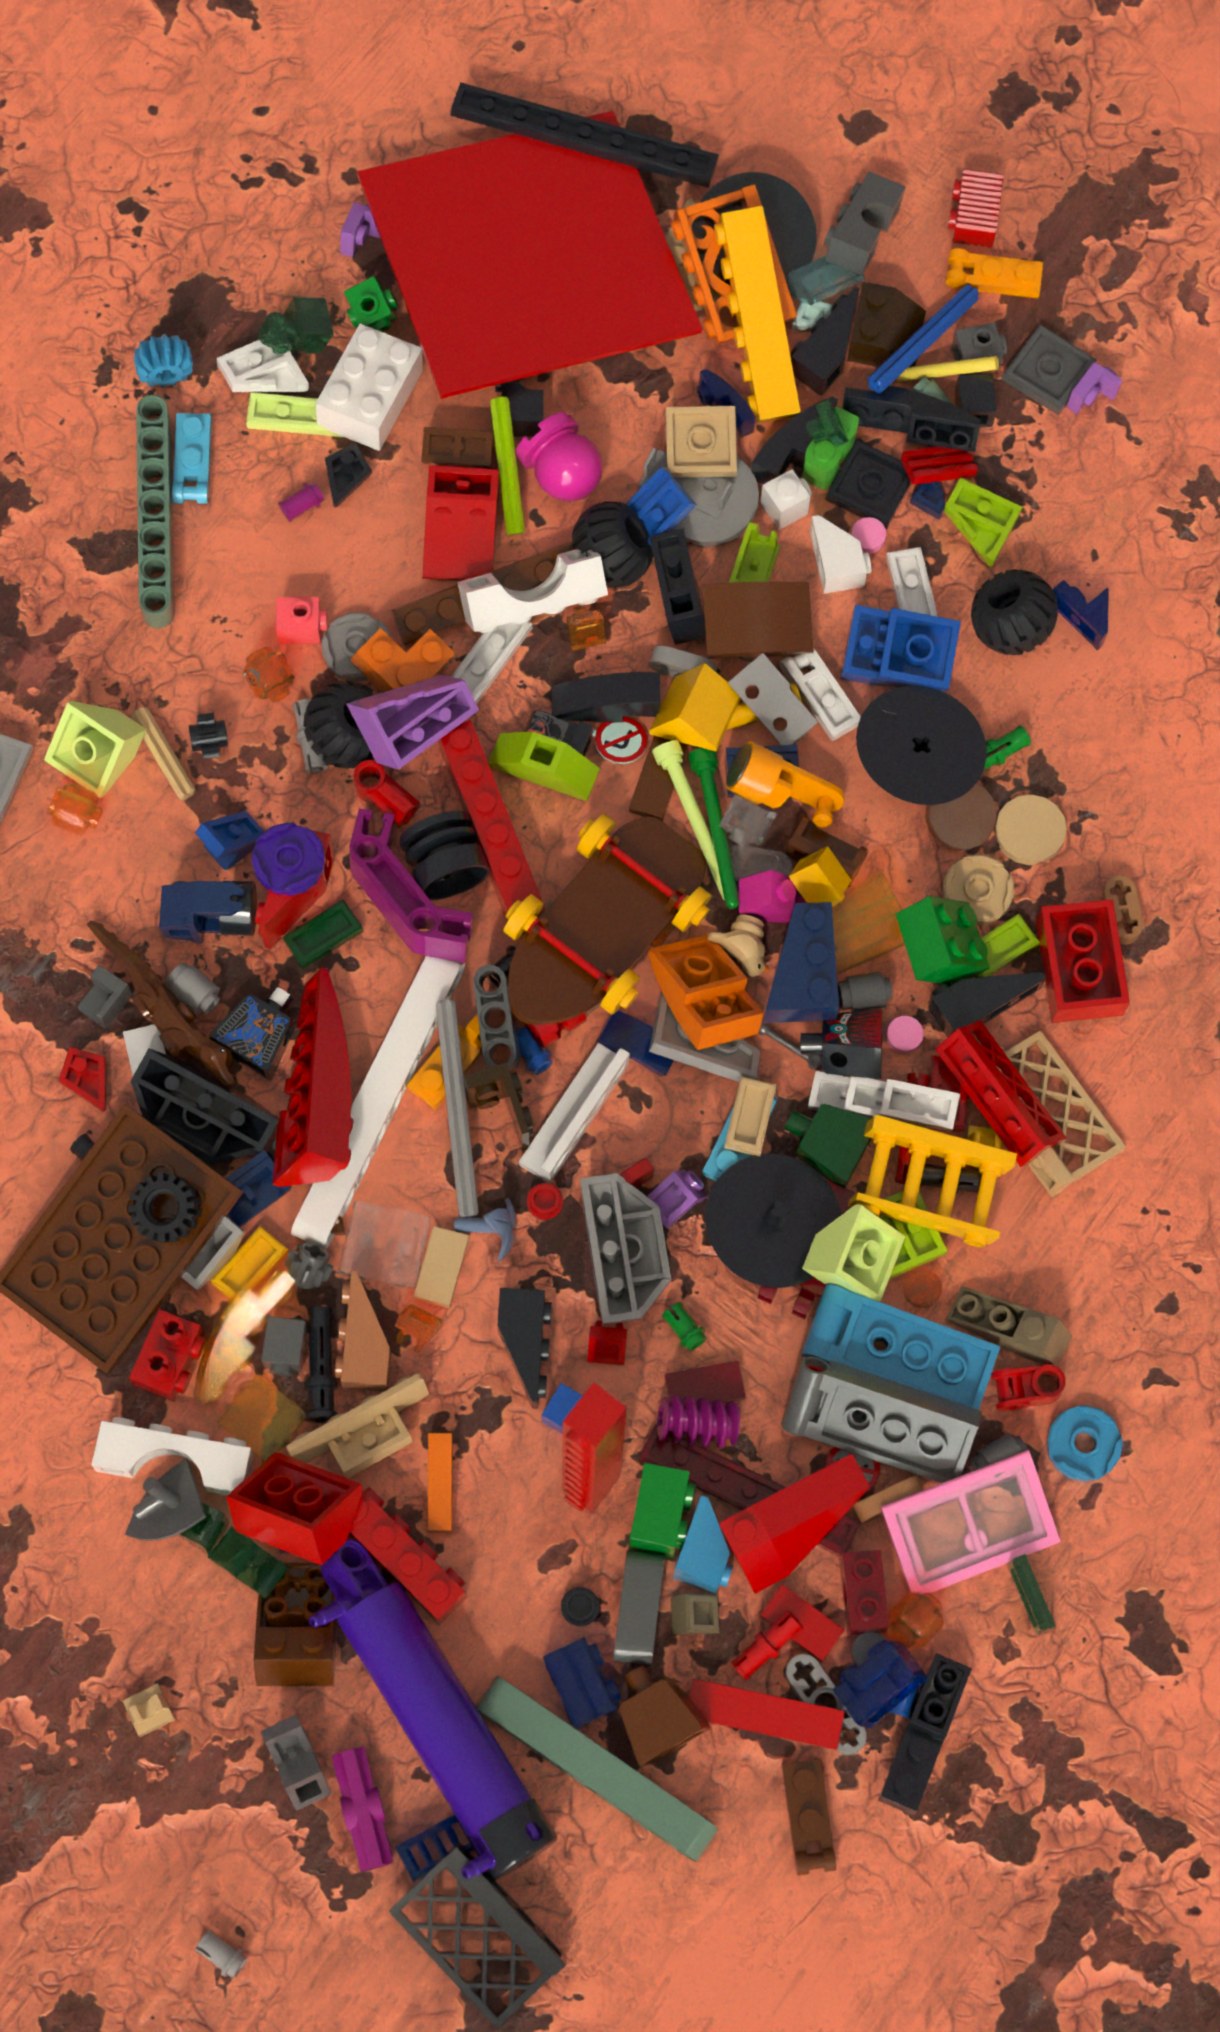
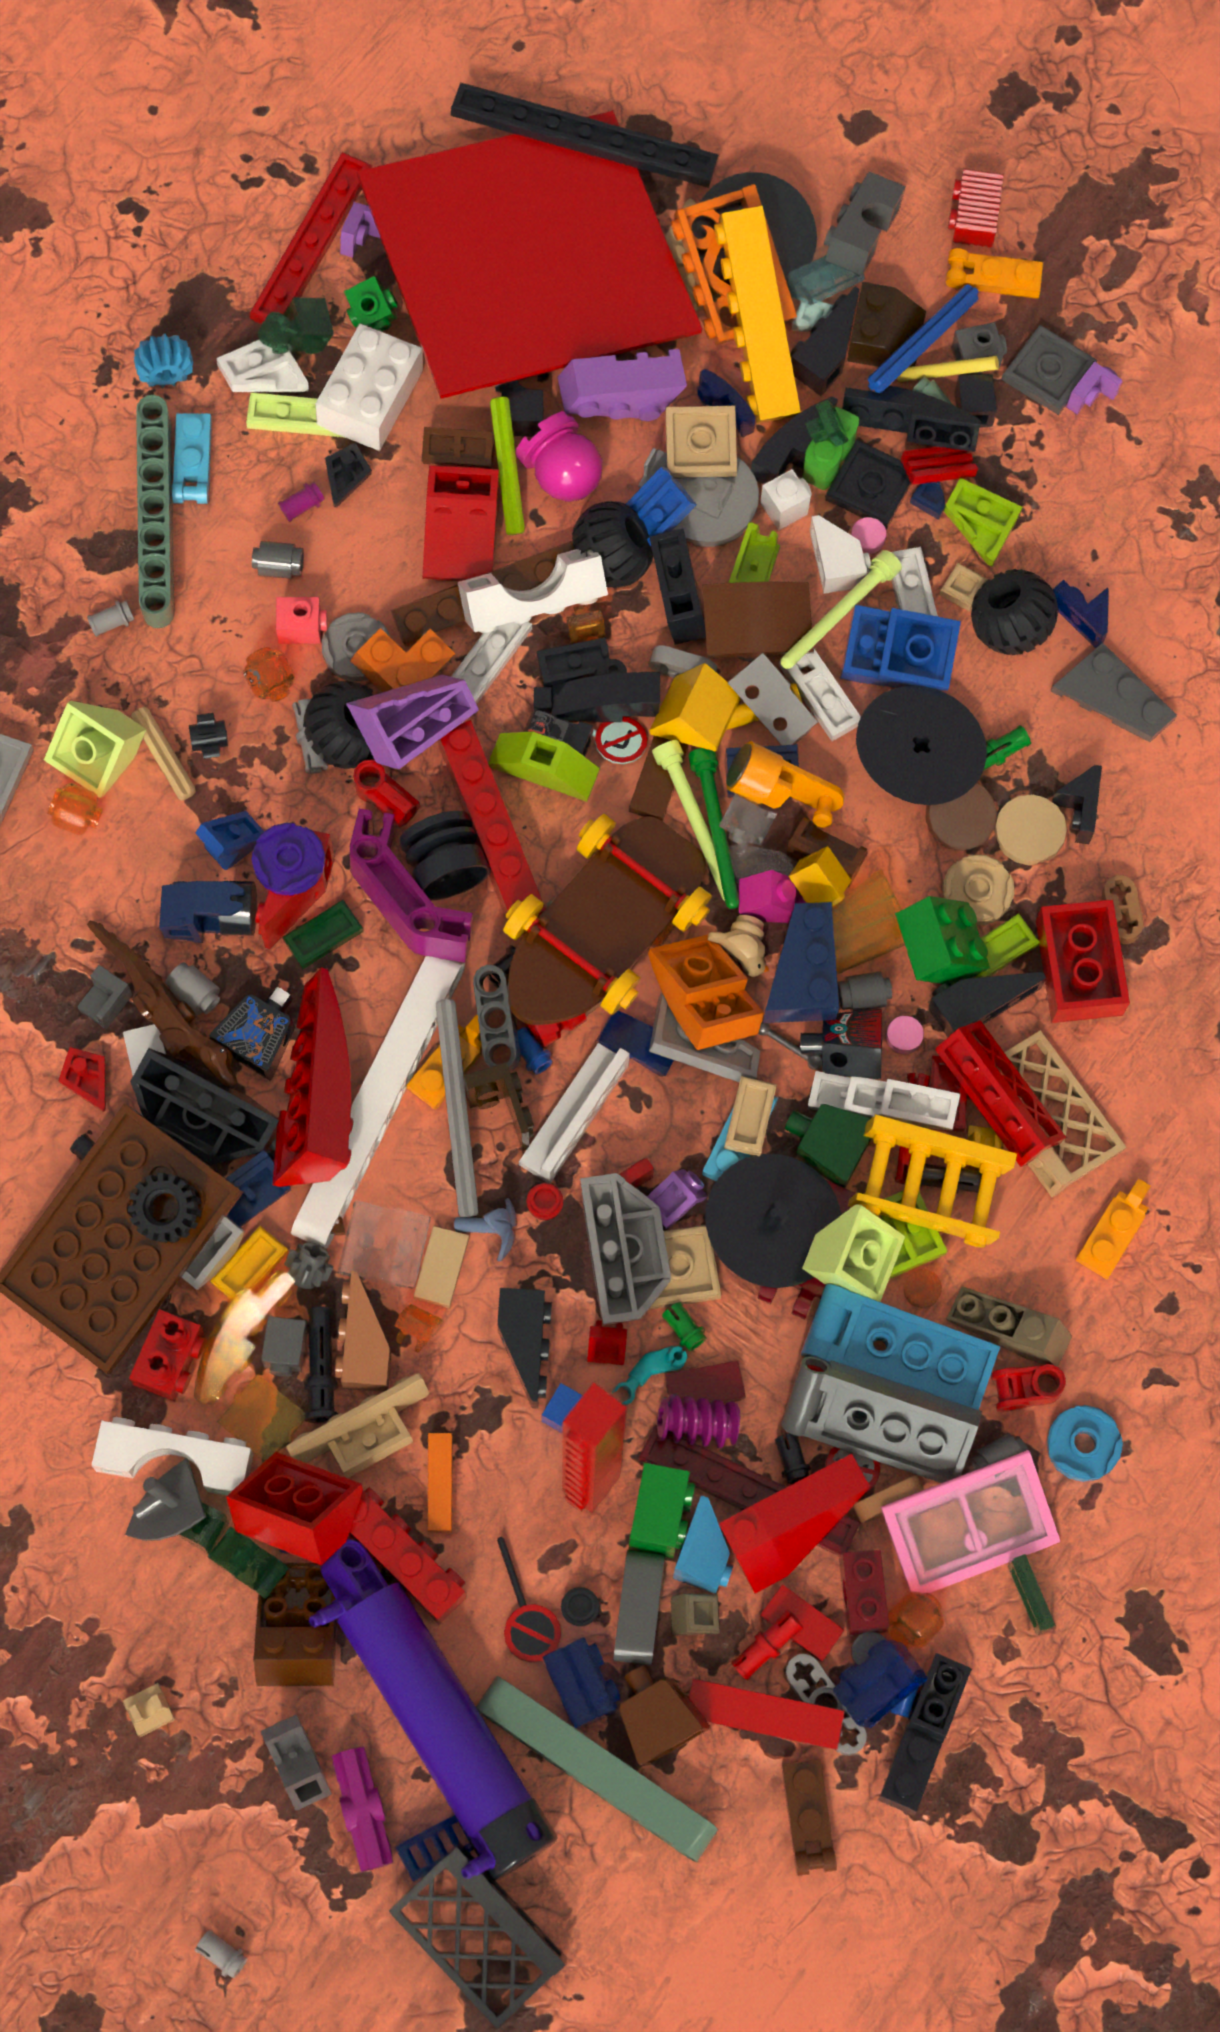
none -> light grey pin [87,600,135,637]
none -> red tile [249,152,372,333]
none -> dark grey brick [252,541,304,579]
none -> piece [497,1537,561,1662]
none -> black piece [534,687,551,713]
none -> black hinge [537,637,627,687]
none -> medium lavender wedge [558,349,687,421]
none -> teal arm [612,1346,687,1406]
none -> tan tile [648,1225,721,1310]
none -> black pin [774,1433,811,1484]
none -> yellowish green piece [780,550,902,669]
none -> tan tile [939,563,988,612]
none -> dark grey wing [1051,643,1177,742]
none -> black slope [1052,765,1102,844]
none -> light orange hinge [1075,1178,1151,1279]

